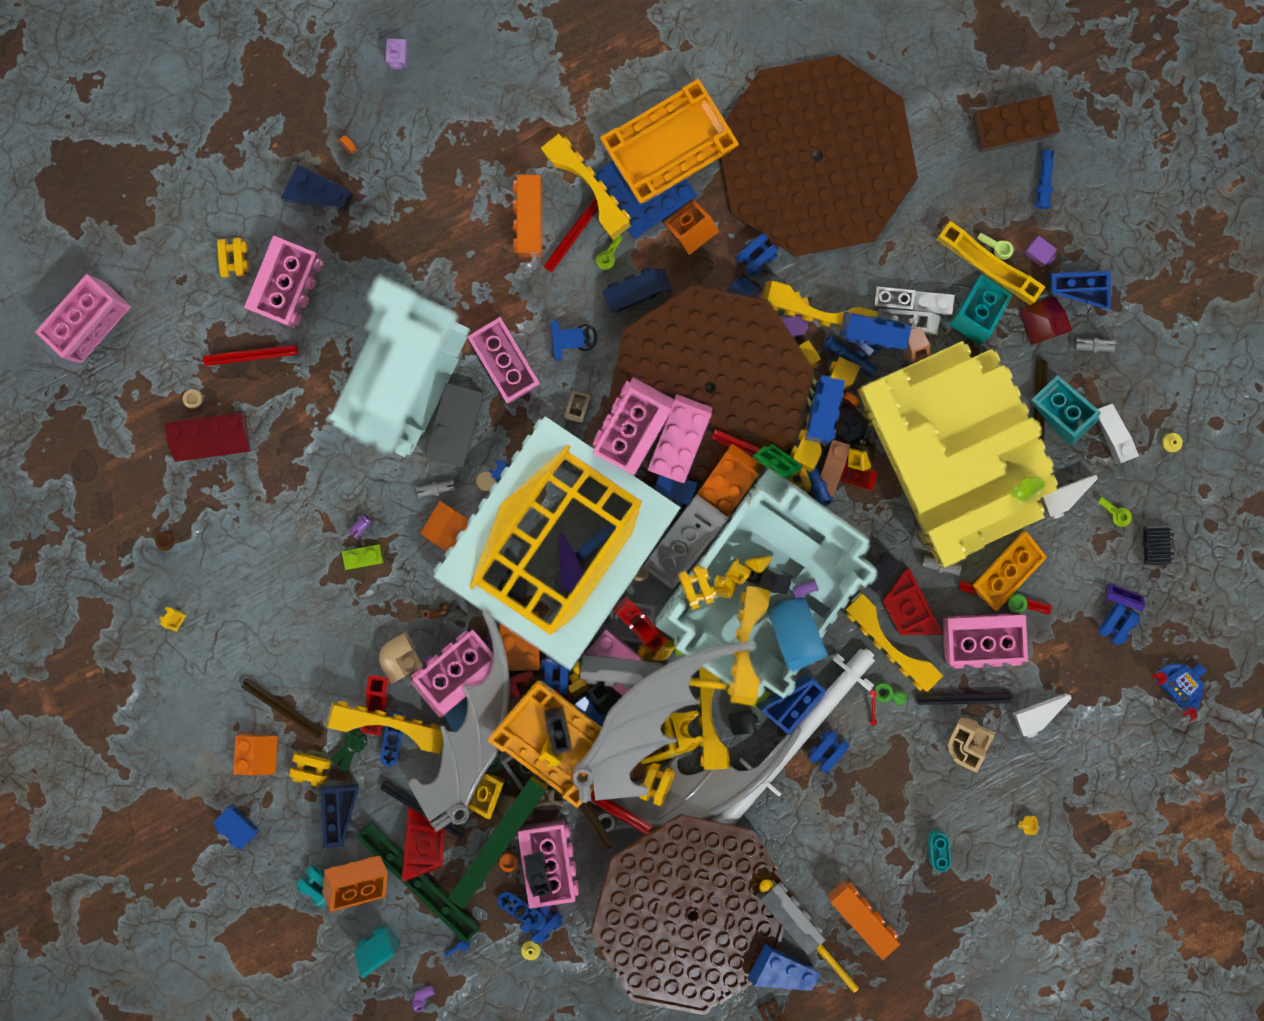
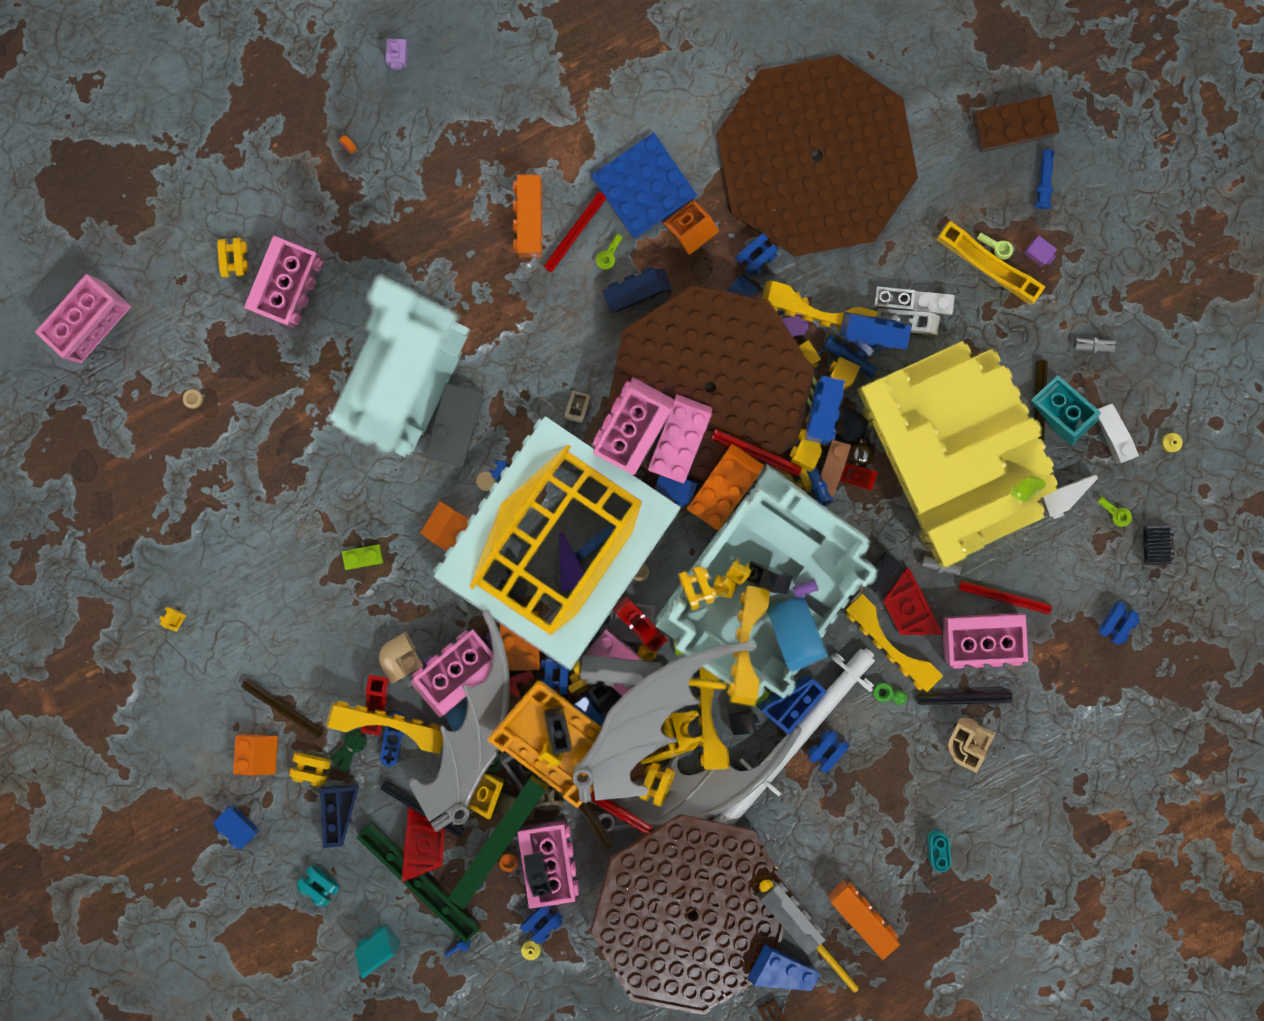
reddish brown plate [155,532,175,551] -> none
dark red slope [165,413,251,462] -> none
red axle [203,344,298,366] -> none
dark blue wedge [281,164,353,211] -> none
orange brick [323,856,388,912] -> none
medium lavender pin [348,514,372,539] -> none
medium lavender arm [412,985,435,1012] -> none
light grey pin [416,479,456,498] -> none
reddish brown arm [422,603,450,619] -> none
bright pink brick [467,317,541,404] -> none
blue beam [498,892,546,930] -> none
yellow arch [541,134,631,240] -> none
blue piece [551,321,598,361] -> none
light orange slope [600,78,739,205] -> none
light grey hinge [642,495,728,589] -> none
yellow slope [652,638,675,661] -> none
yellow slope [745,556,772,573] -> none
green slope [753,444,803,480] -> none
orange tile [842,391,860,408] -> none
yellow slope [848,448,871,471] -> none
red hinge [870,690,878,726] -> none
nougat slope [903,328,930,362] -> none
teal slope [949,274,1013,346] -> none
light orange slope [973,530,1047,611] -> none
bright green tile [1007,593,1027,614] -> none
white slope [1012,693,1072,738] -> none
yellow tile [1018,816,1038,835] -> none
dark red slope [1019,296,1072,345] -> none
blue wedge [1047,270,1111,310] -> none
dark purple tile [1106,584,1145,612] -> none
torso [1152,663,1207,722] -> none

